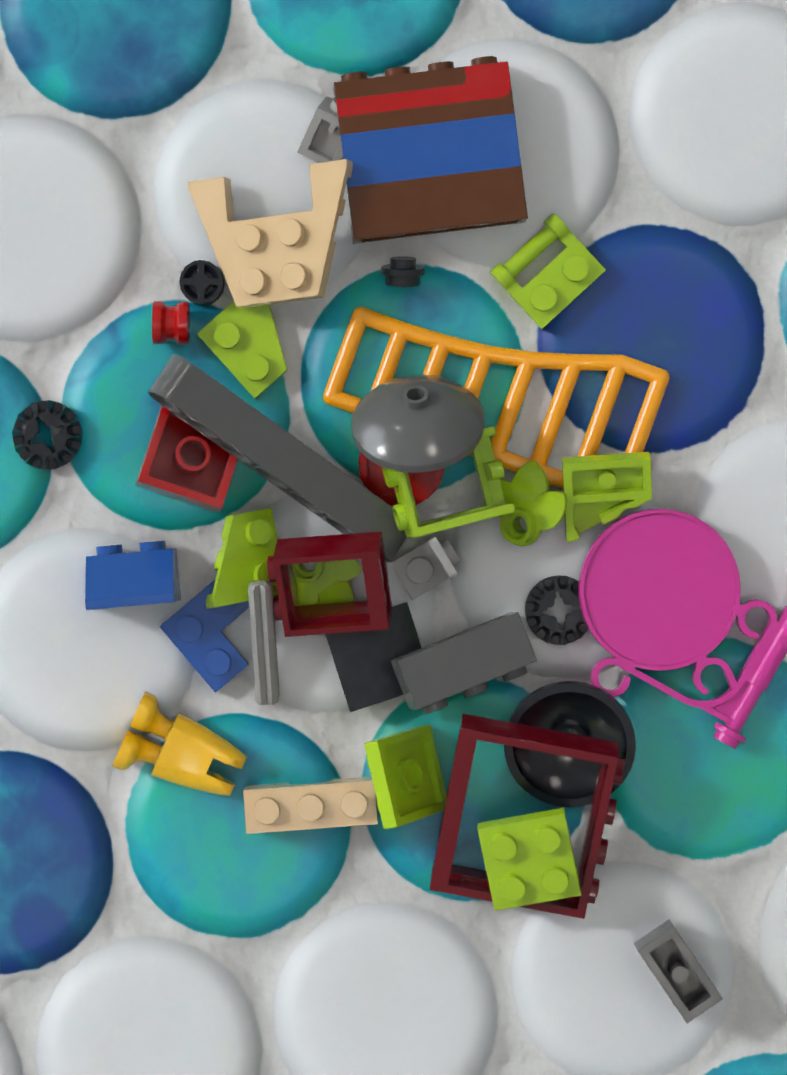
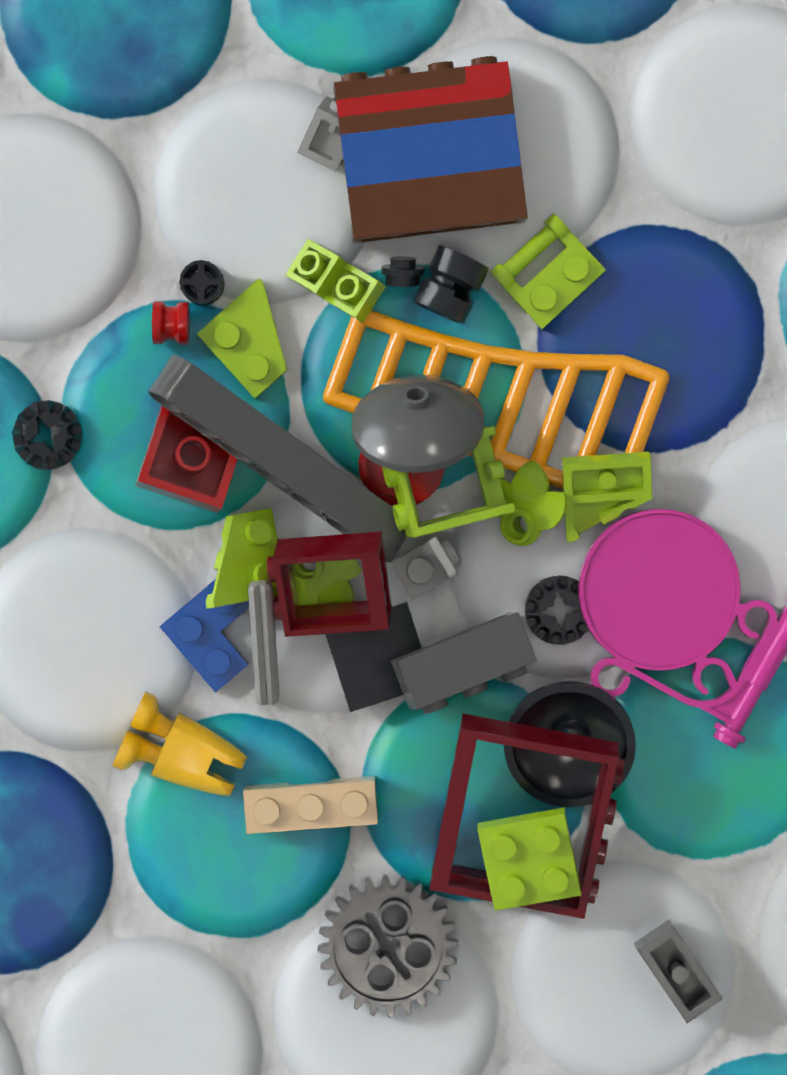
blue slope [85,541,181,610] -> none
tan wing [188,159,353,308] -> none
lime plate [364,724,447,829] -> none
none -> lime slope [285,239,386,323]
none -> gear [317,874,459,1018]
none -> black wheel [413,245,489,325]

